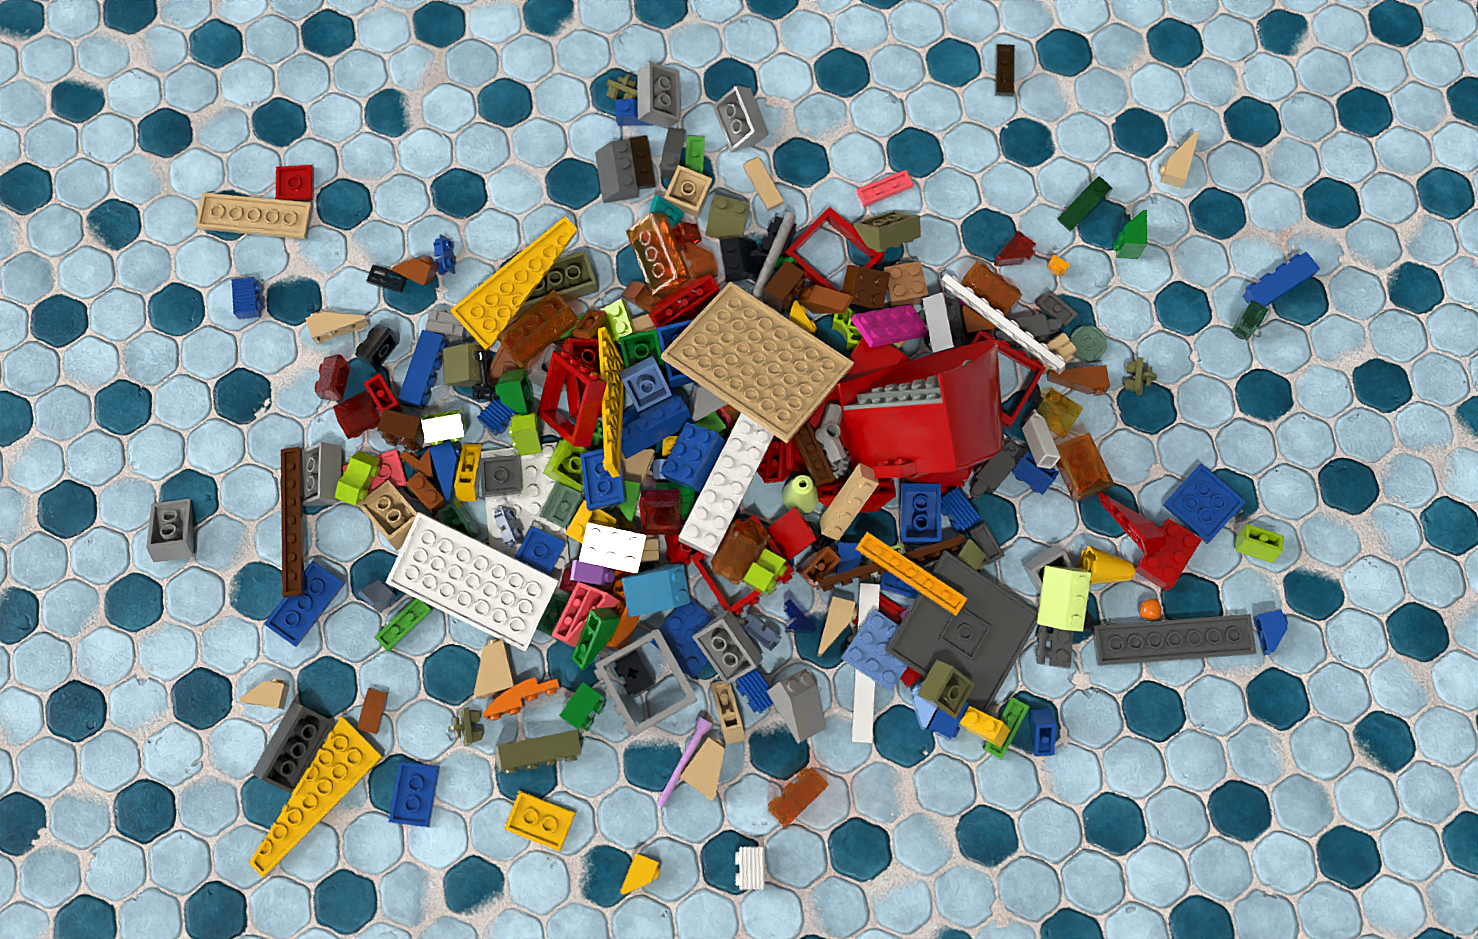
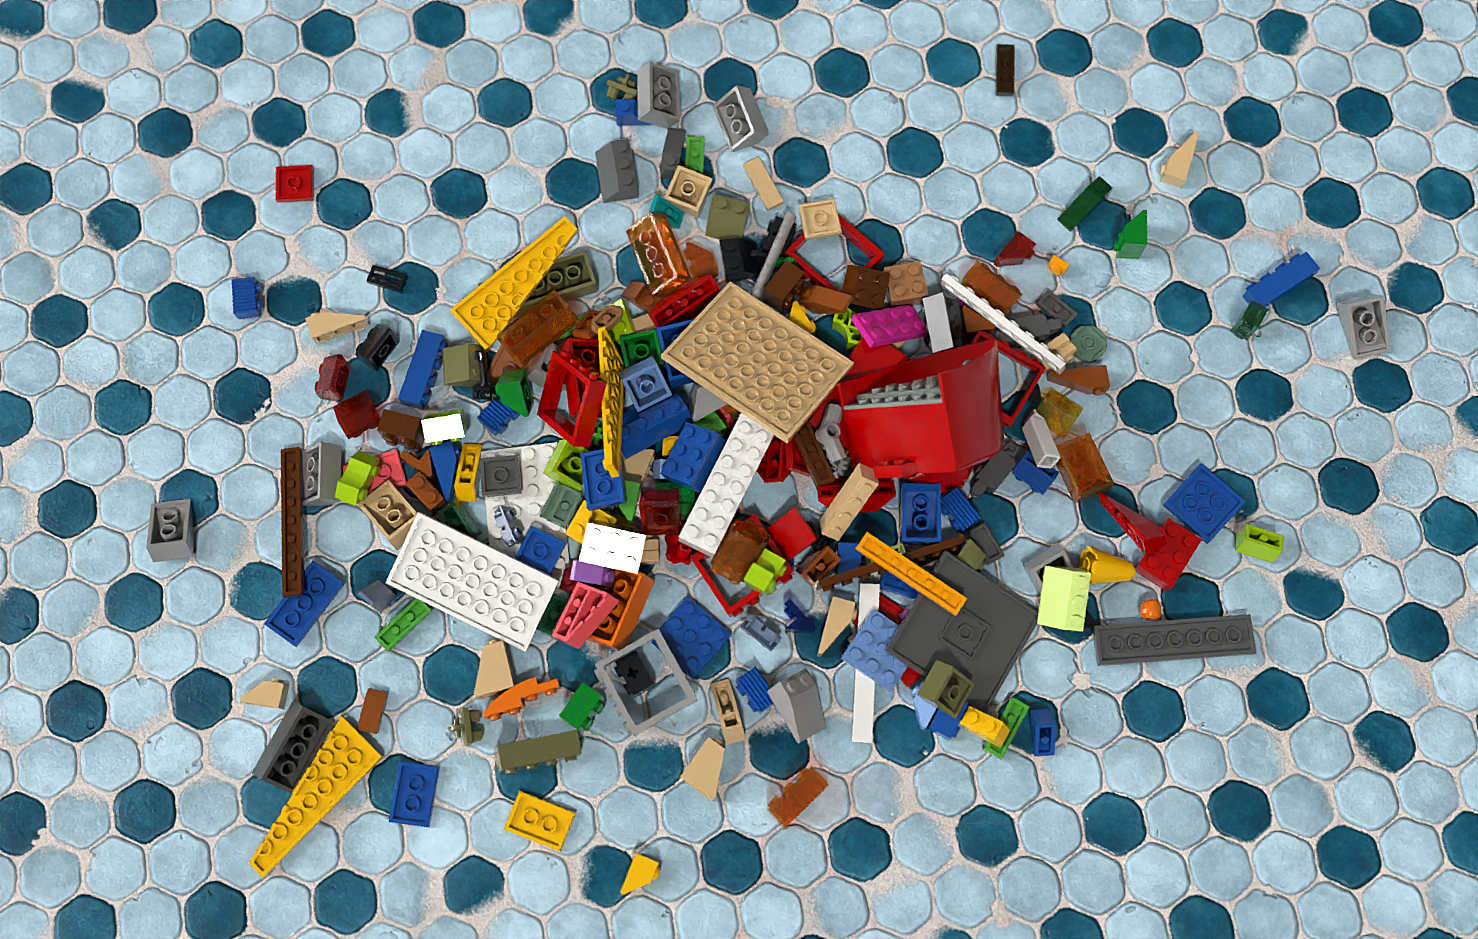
tan plate [195,193,312,239] -> none
red brick [363,373,403,413] -> none
dark orange slope [392,255,439,286] -> none
light grey brick [425,308,467,341] -> none
blue hinge [433,234,455,275] -> none
lime brick [509,411,542,456] -> none
green slope [571,607,620,670] -> none
dark azure slope [622,563,690,617] -> none
dark brown plate [629,135,656,190] -> none
lavender piece [657,717,713,807] -> none
clear red slope [658,221,702,255] -> none
light grey slope [692,610,763,685] -> none
white brick [735,847,765,890] -> none
yellowish green cone [782,475,819,514] -> none
olive slope [854,210,921,252] -> none
coral tile [856,170,913,208] -> none
dark grey plate [1035,625,1073,669] -> none
olive hips [1125,357,1157,396] -> none
blue slope [1253,609,1288,655] -> none
none -> medium nougat plate [591,305,622,334]
none -> tan tile [798,199,842,241]
none -> light grey slope [1337,294,1391,359]

